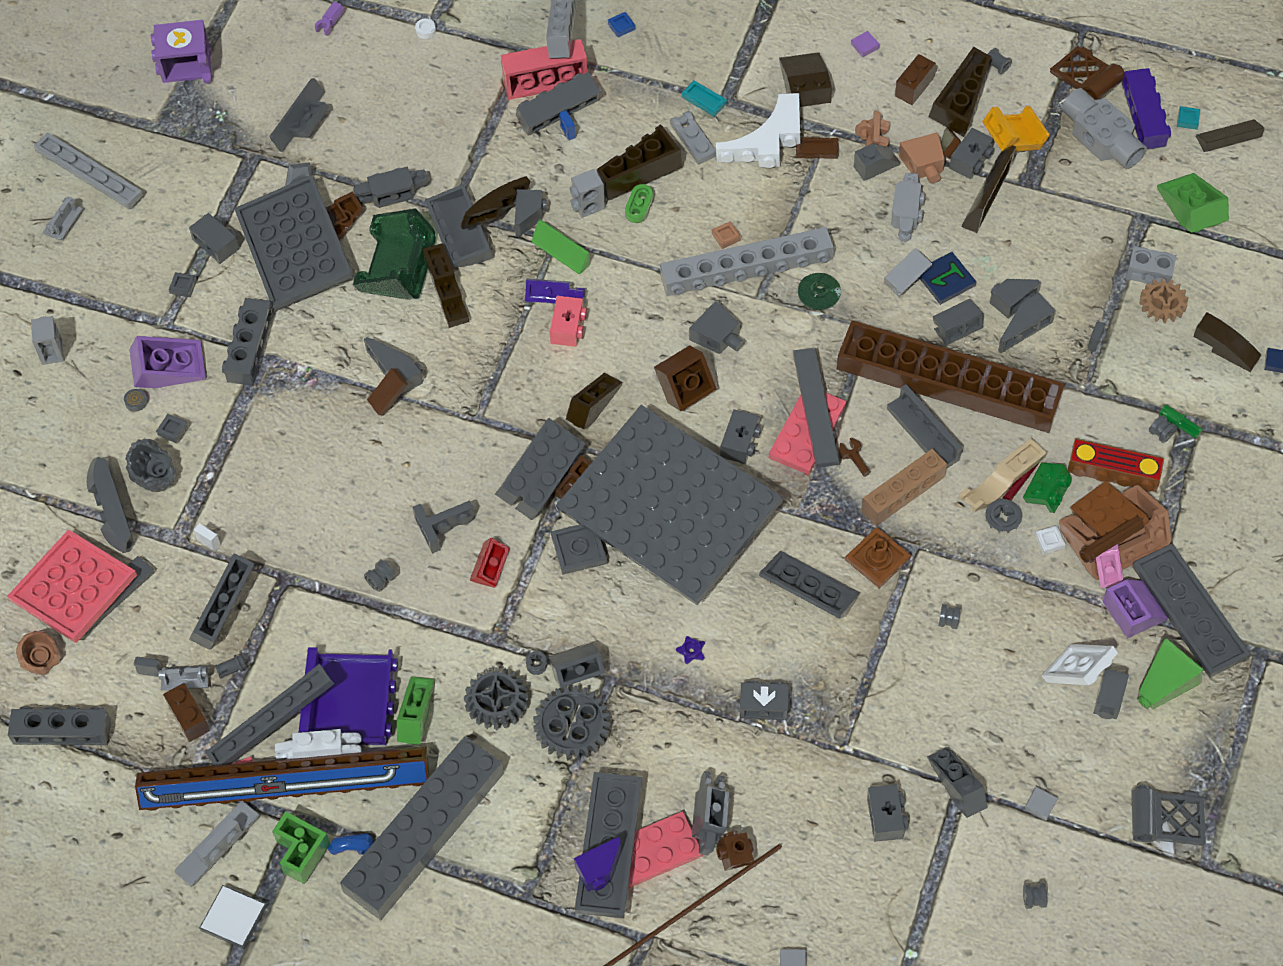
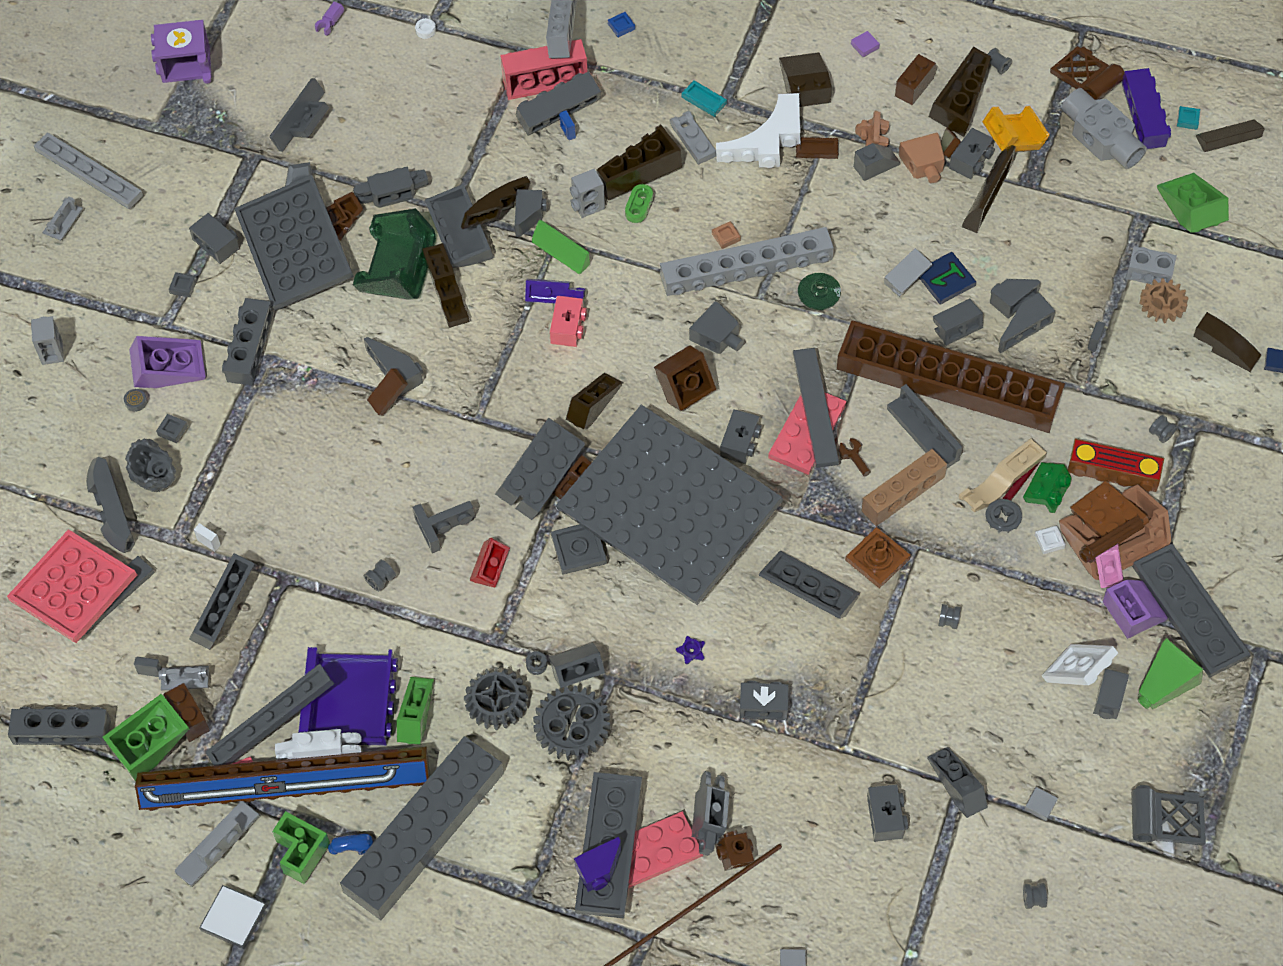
nougat hair [16,631,60,675] -> none
dark grey pin [215,654,246,679] -> none
light grey hinge [891,173,925,242] -> none
green axle [1159,404,1202,438] -> none
none -> bright green slope [103,694,189,781]

